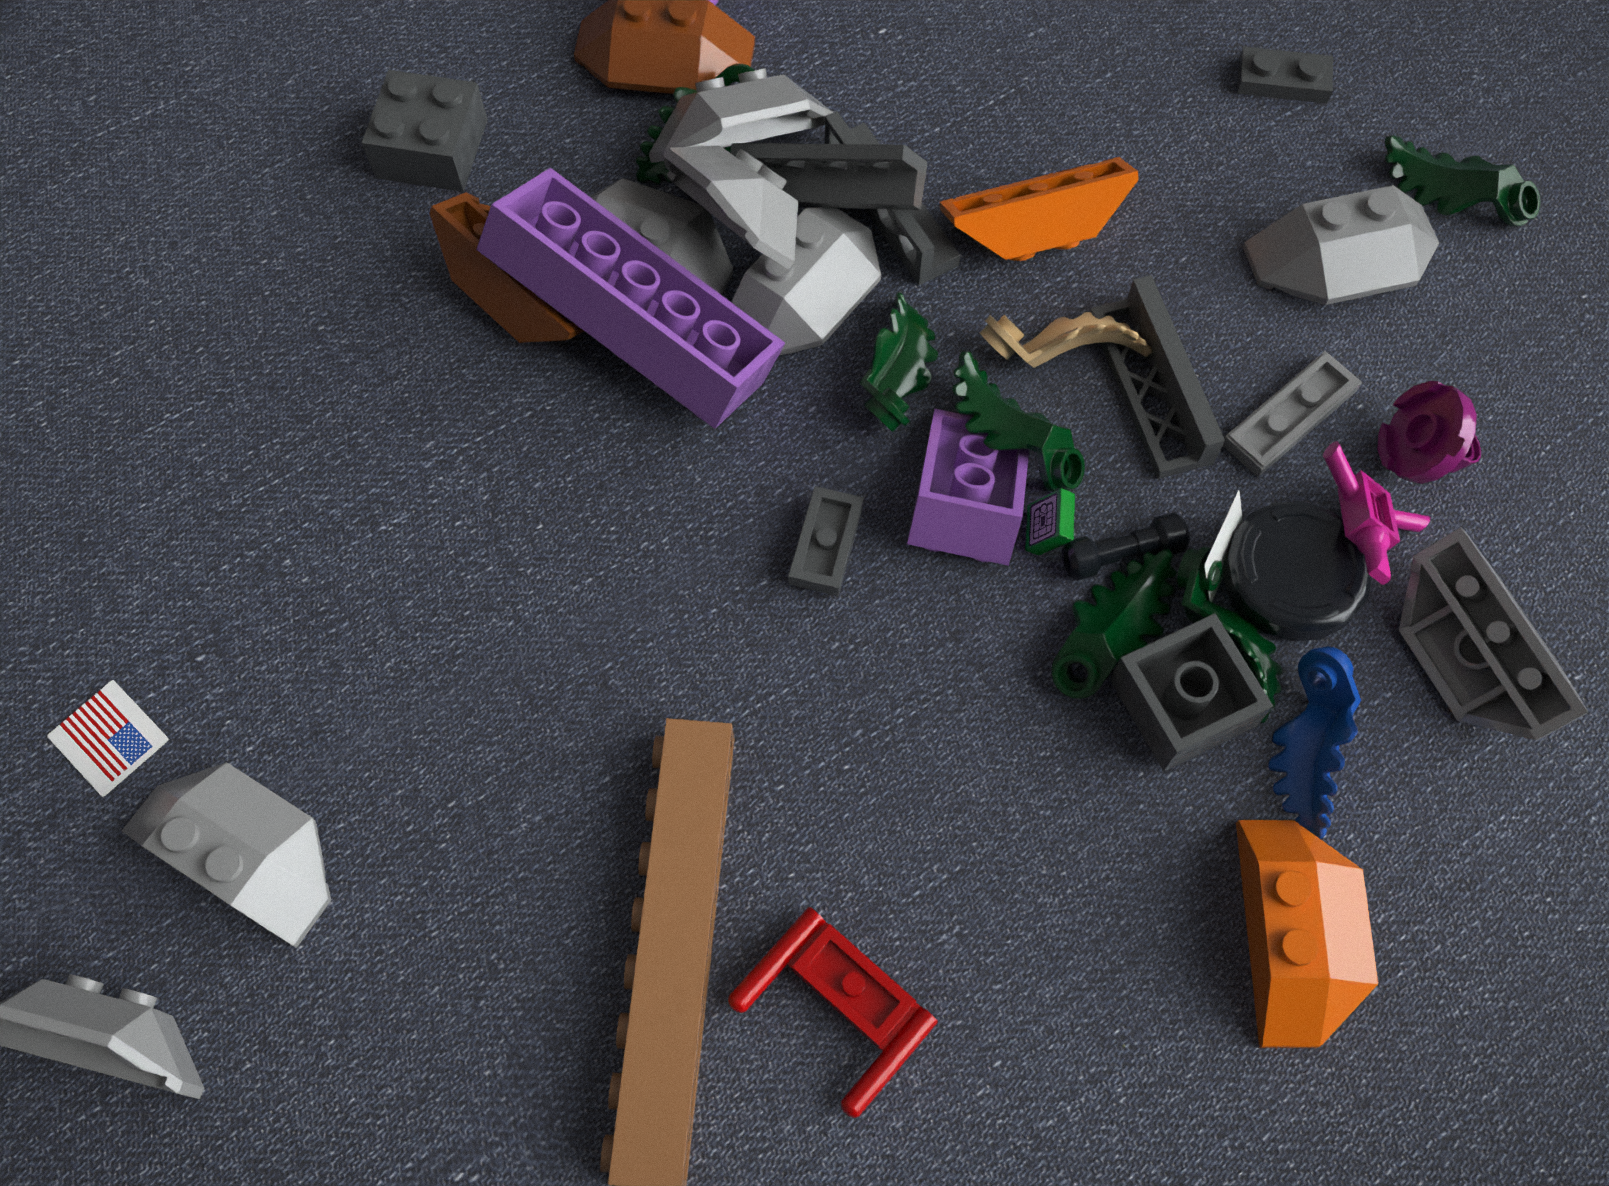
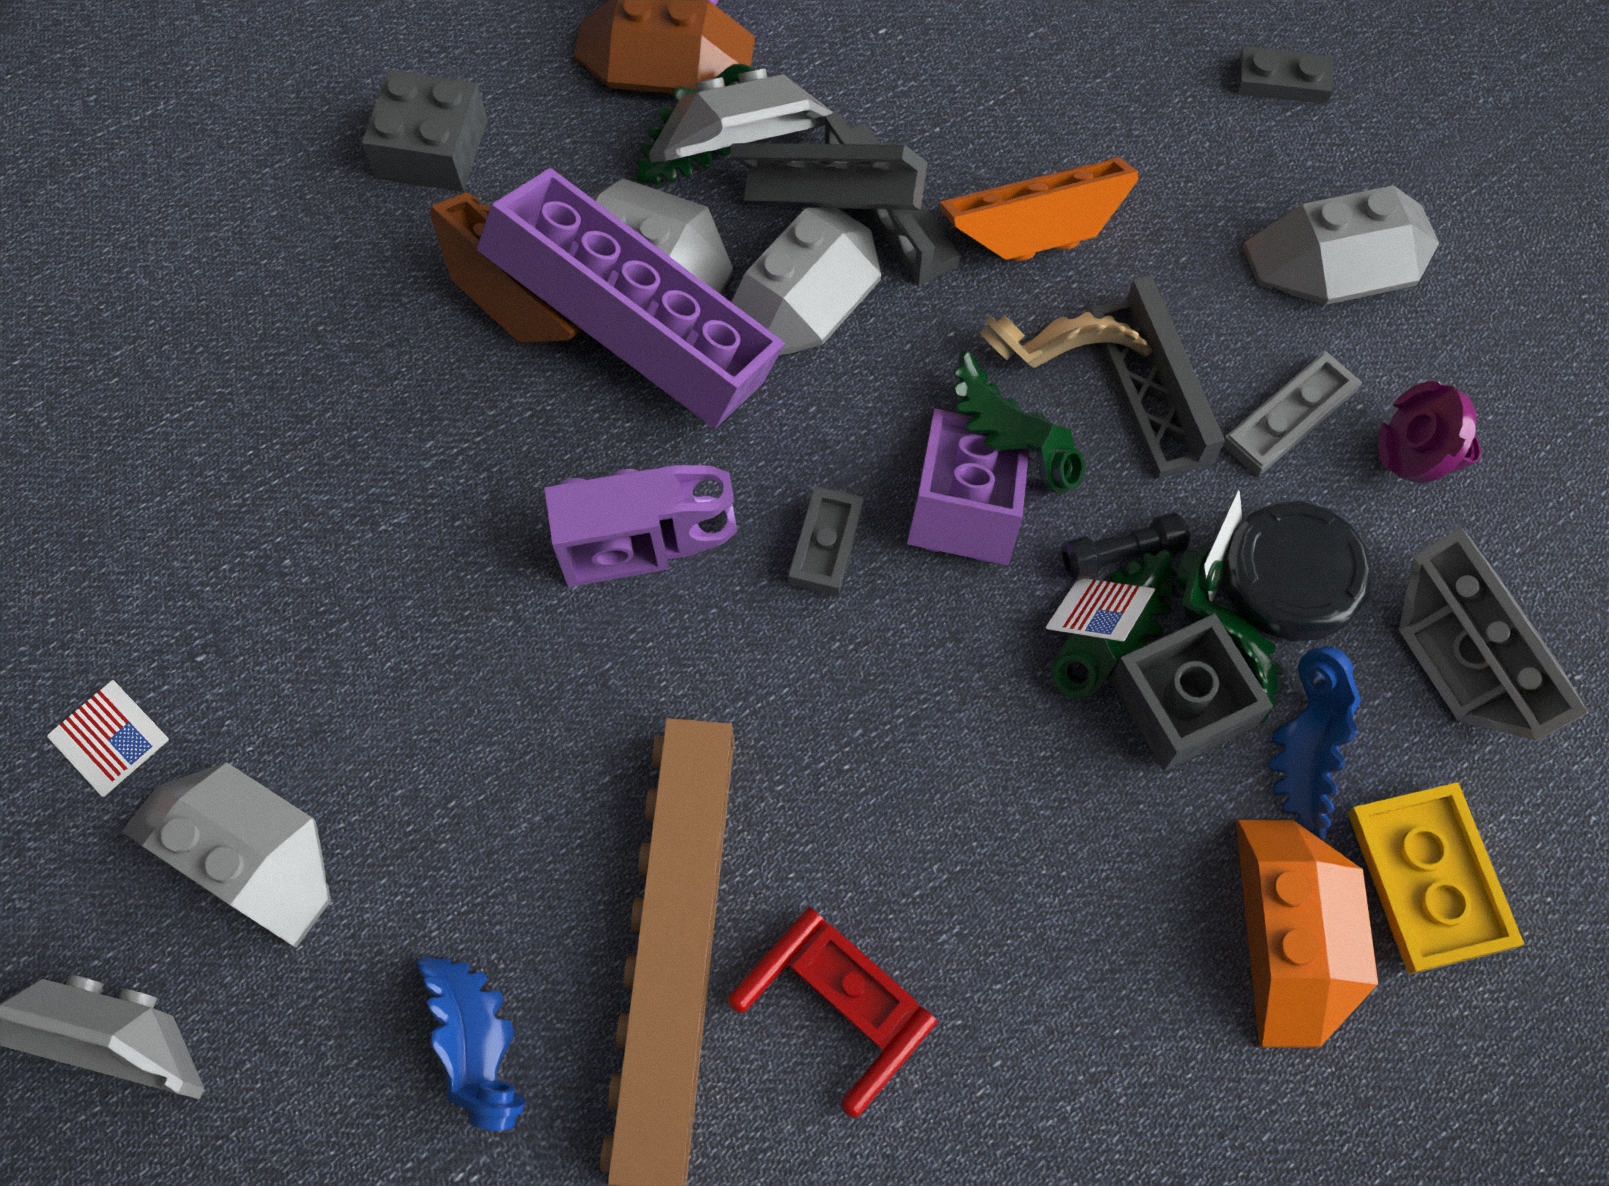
light grey wedge [663,146,798,270] -> none
dark green plant [859,292,938,432] -> none
tile [1025,488,1075,556] -> none
dark pink piece [1323,441,1430,585] -> none
dark green plant [1384,135,1540,227] -> none
none -> blue plant [416,956,525,1131]
none -> medium lavender brick [544,465,737,587]
none -> sticker [1046,579,1155,641]
none -> yellow plate [1347,782,1525,975]

